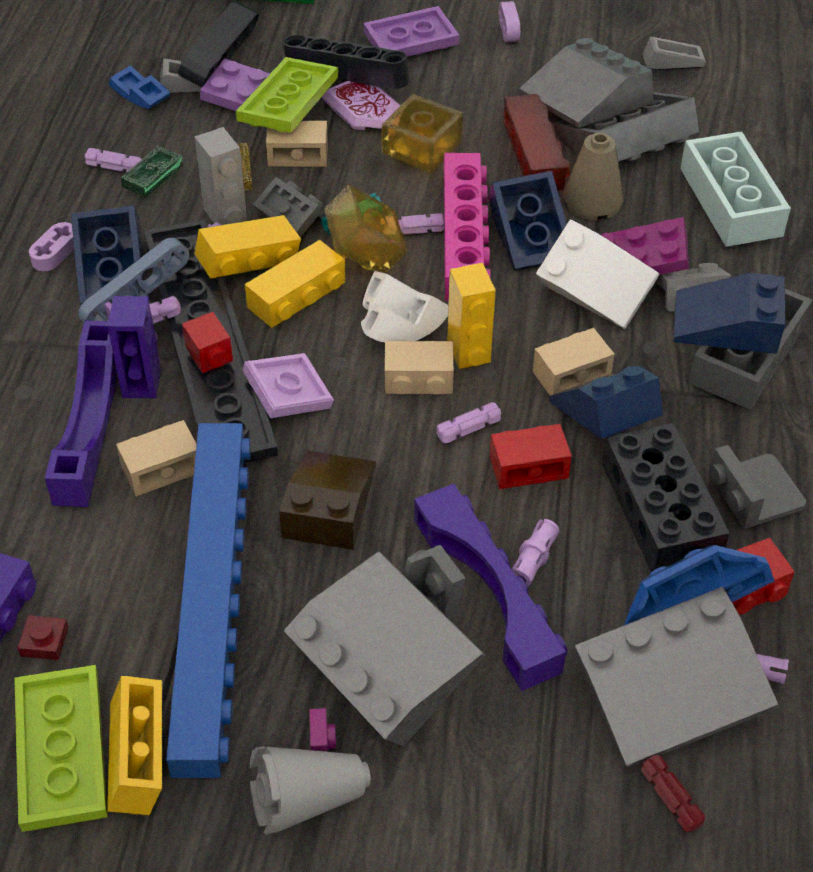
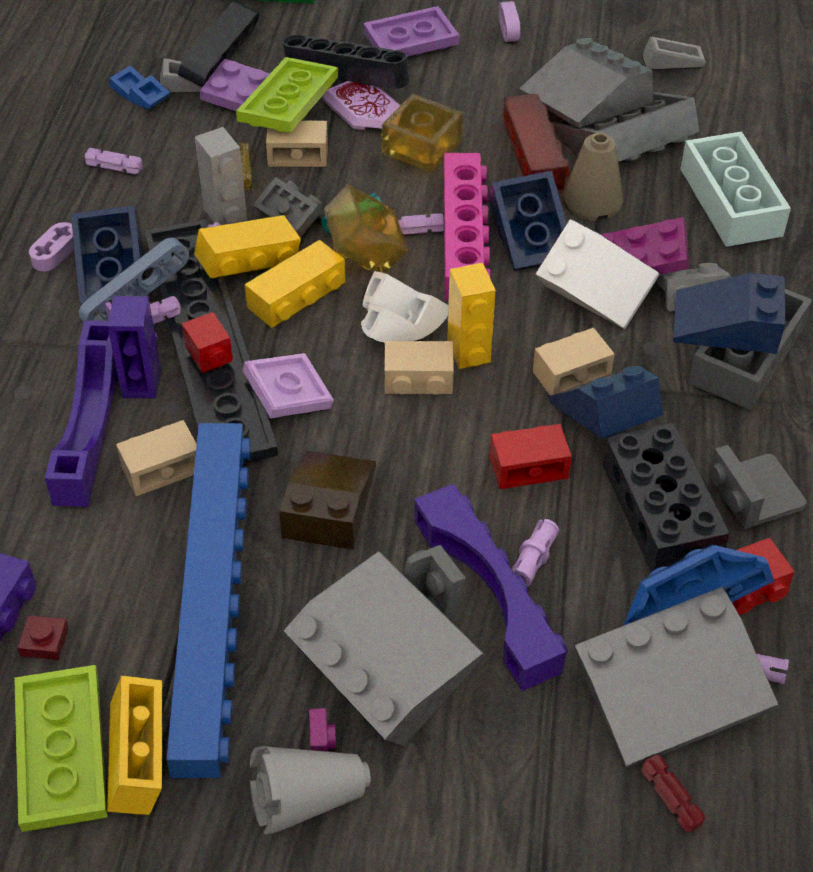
clear green plate [121,146,183,198] -> none
lavender axle [436,402,501,444] -> none

